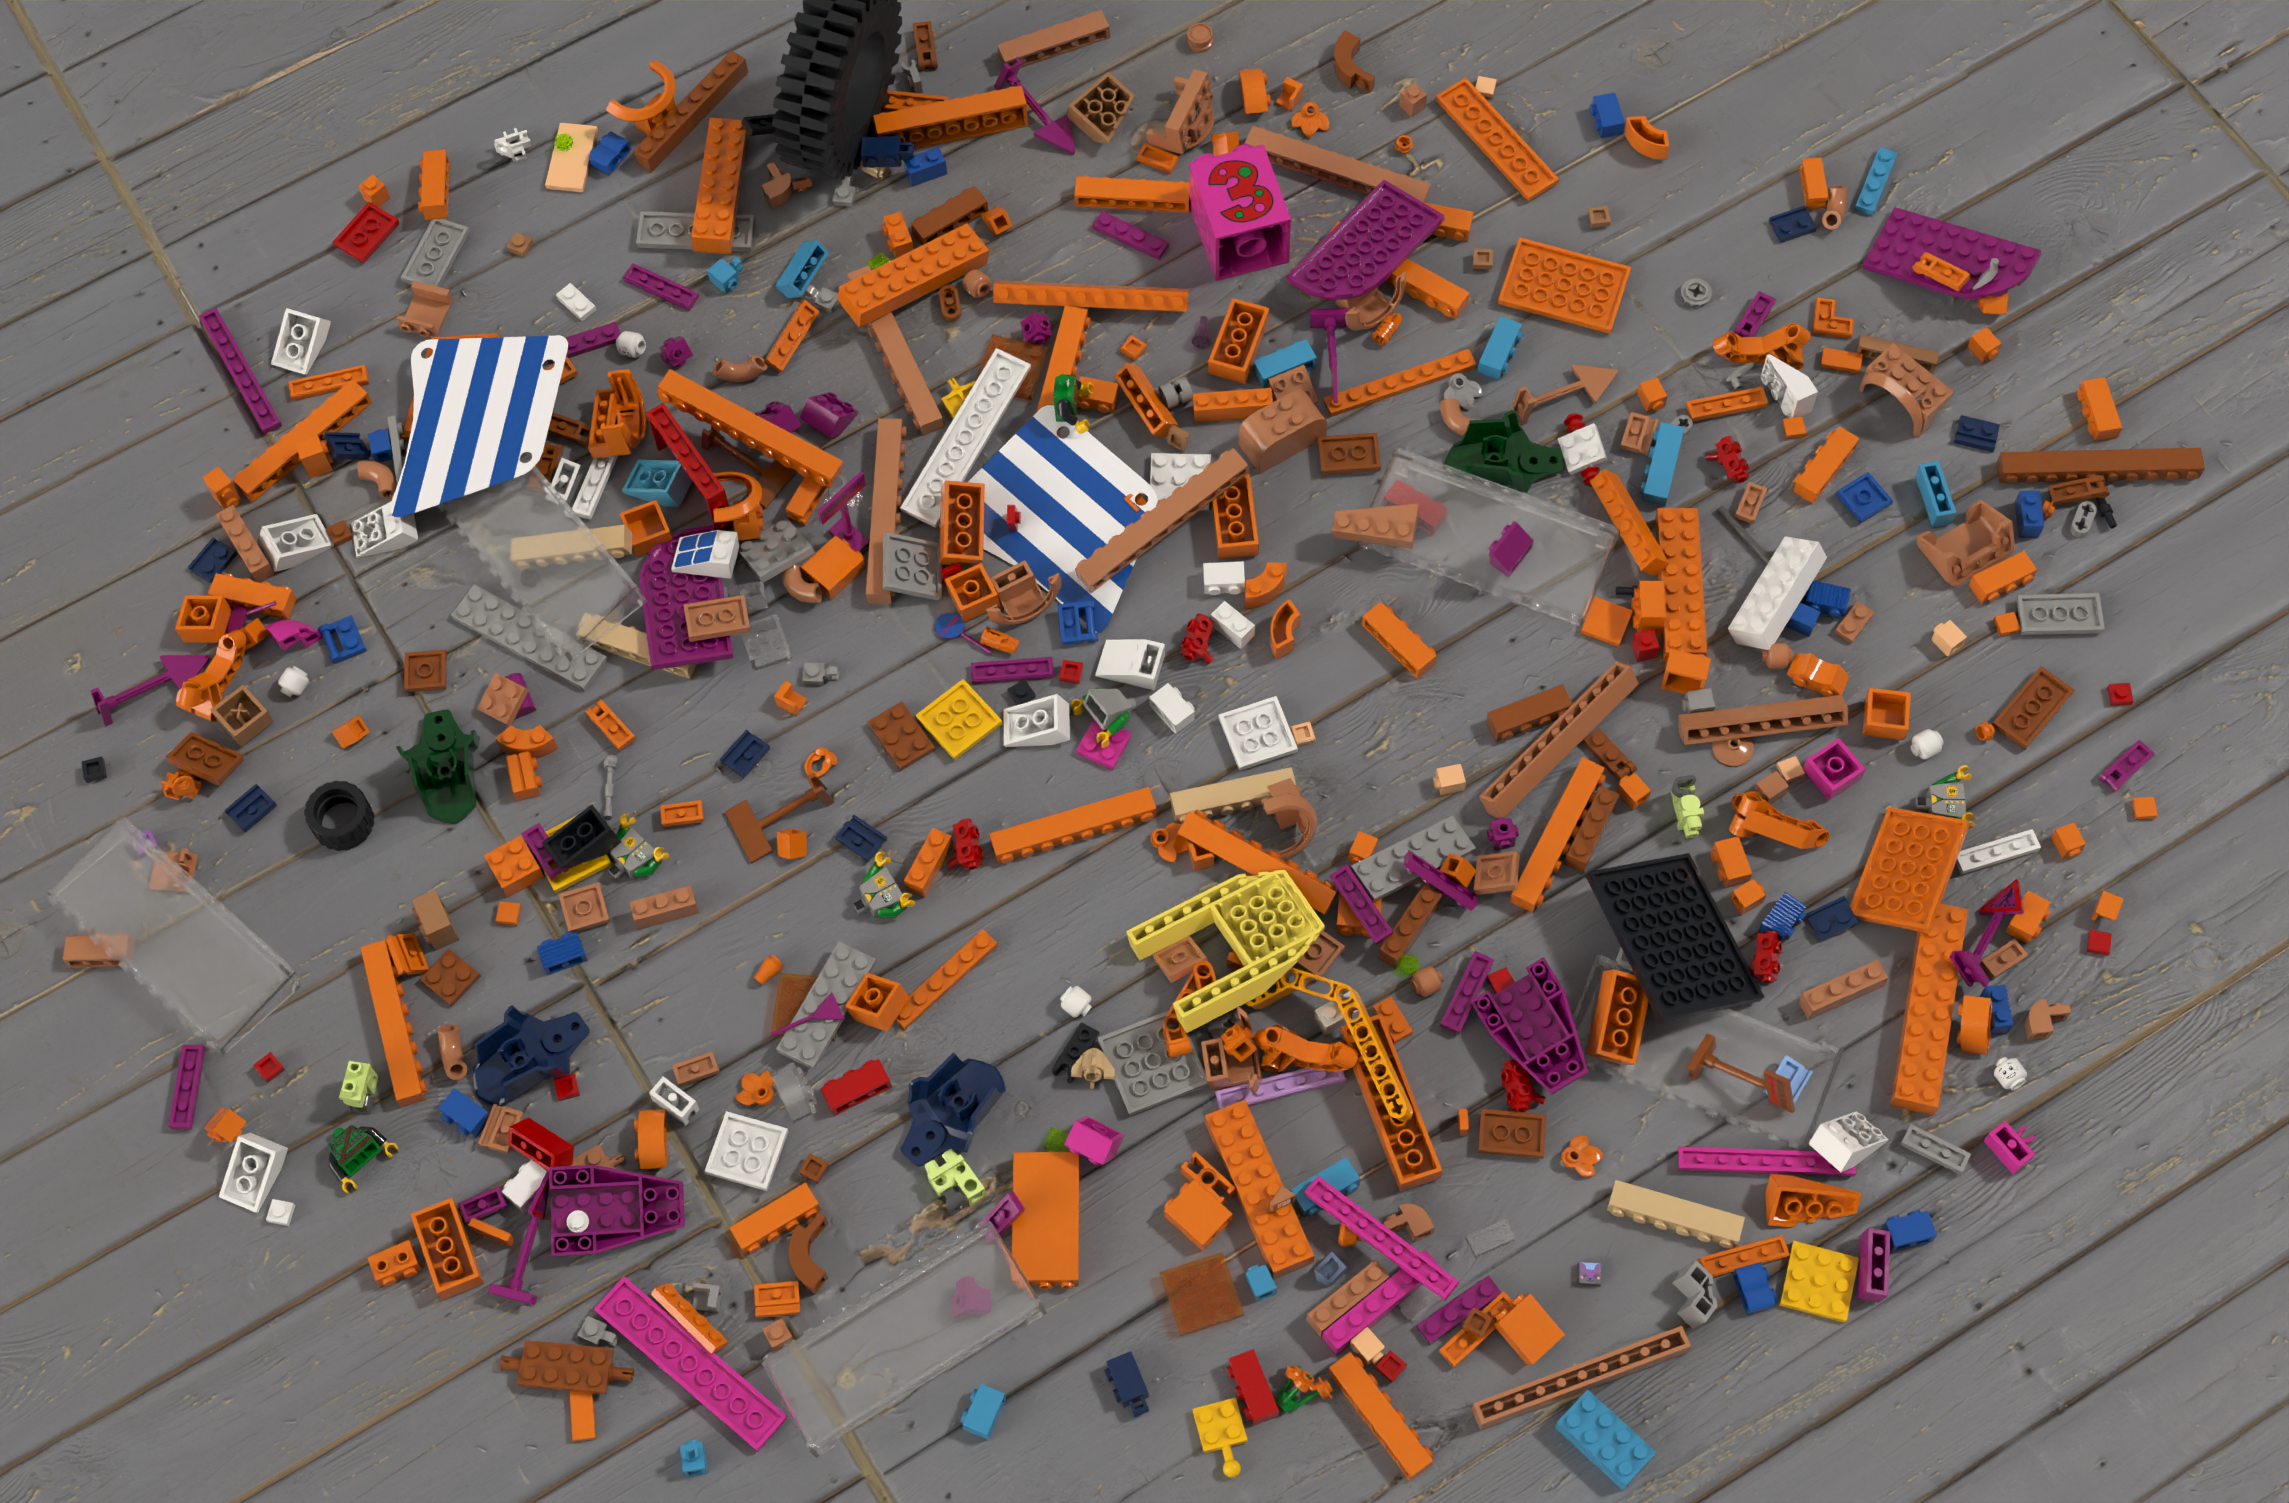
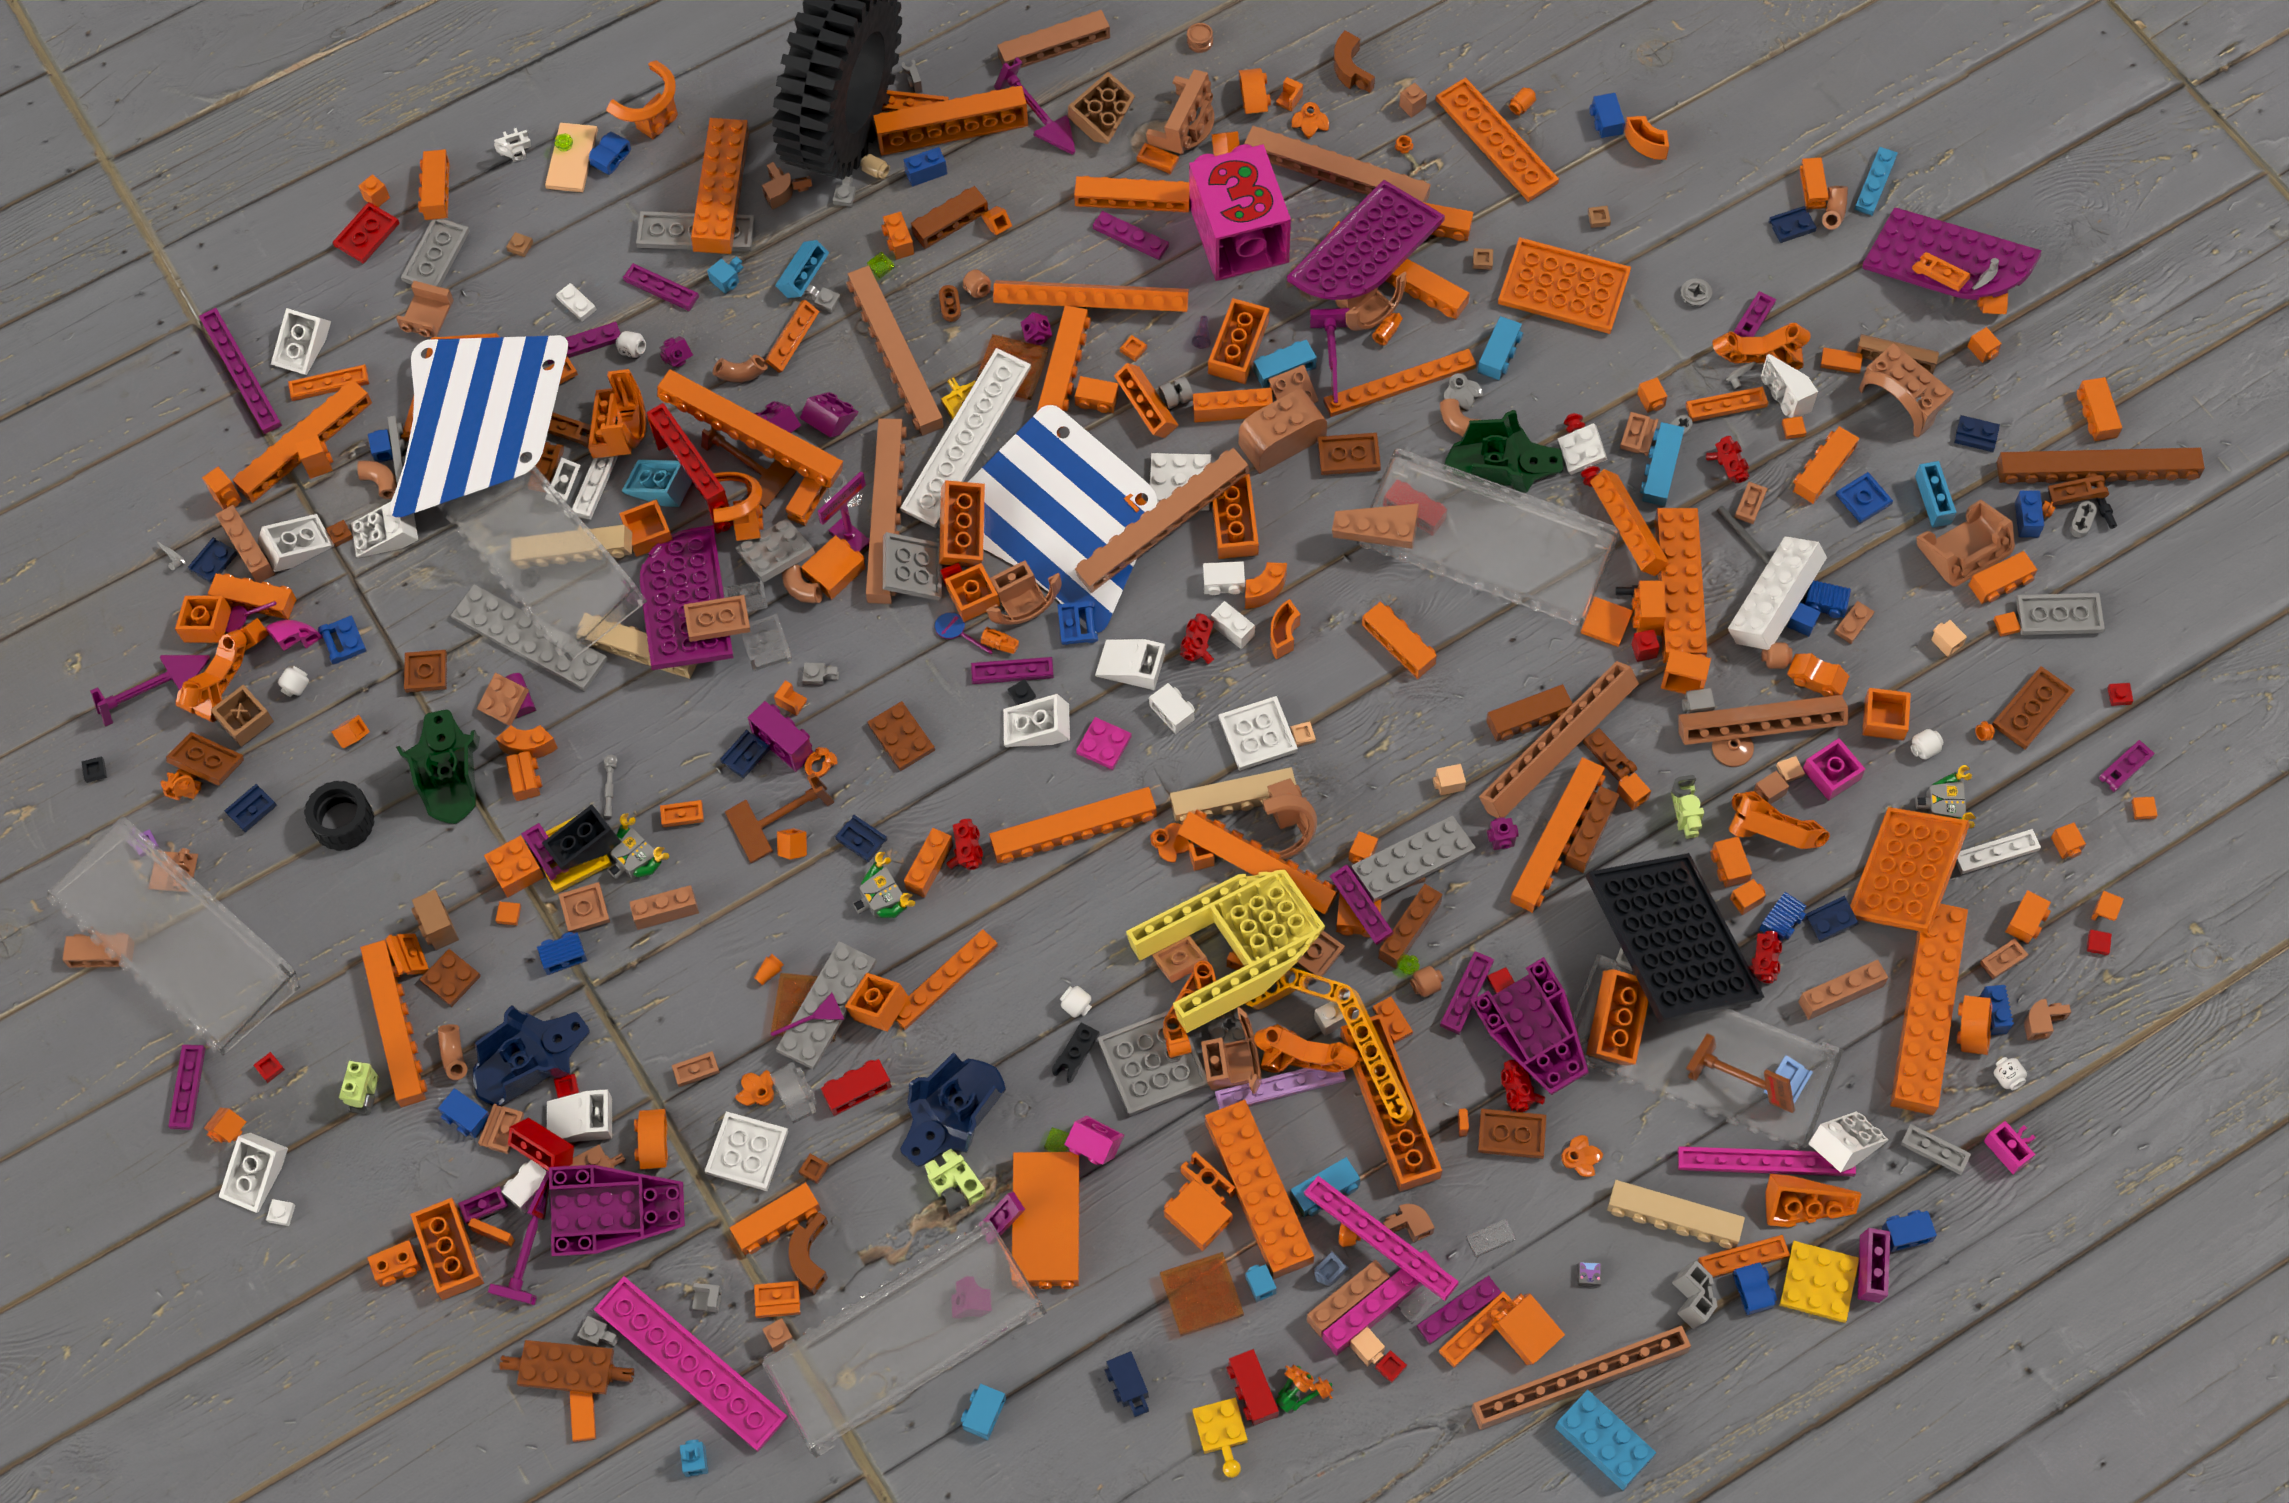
dark blue plate [322,432,370,460] -> none
torso [328,1125,399,1194] -> none
white plate [567,1210,589,1232] -> none
orange plate [584,699,636,751] -> none
dark orange brick [634,50,748,173] -> none
white brick [649,1077,699,1126] -> none
orange plate [651,1283,728,1354] -> none
white slope [671,530,739,579] -> none
black plate [741,111,777,136] -> none
orange brick [838,223,989,328] -> none
dark blue brick [861,136,914,168] -> none
dark orange plate [912,21,938,70] -> none
yellow plate [916,679,1003,760] -> none
red plate [1007,505,1021,531] -> none
torso [1053,374,1093,434] -> none
red plate [1059,660,1083,684] -> none
light grey torso [1071,687,1136,748] -> none
tan brick [1071,1048,1115,1089] -> none
medium nougat plate [1167,425,1190,452] -> none
orange brick [1221,1023,1257,1062] -> none
nougat slope [1270,1186,1296,1212] -> none
orange brick [1328,1352,1433,1482] -> none
magenta plate [1404,850,1477,911] -> none
orange brick [1440,853,1476,888] -> none
dark orange plate [1462,1307,1493,1339] -> none
nougat plate [1474,851,1520,895] -> none
light nougat tile [1475,76,1497,98] -> none
magenta slope [1489,521,1534,577] -> none
nougat piece [1510,364,1618,426] -> none
orange tile [1812,298,1854,339] -> none
magenta piece [1949,879,2024,987] -> none
none -> light grey bar [157,542,186,570]
none -> white slope [547,1089,612,1142]
none -> magenta brick [747,701,813,772]
none -> orange brick [1509,87,1536,116]

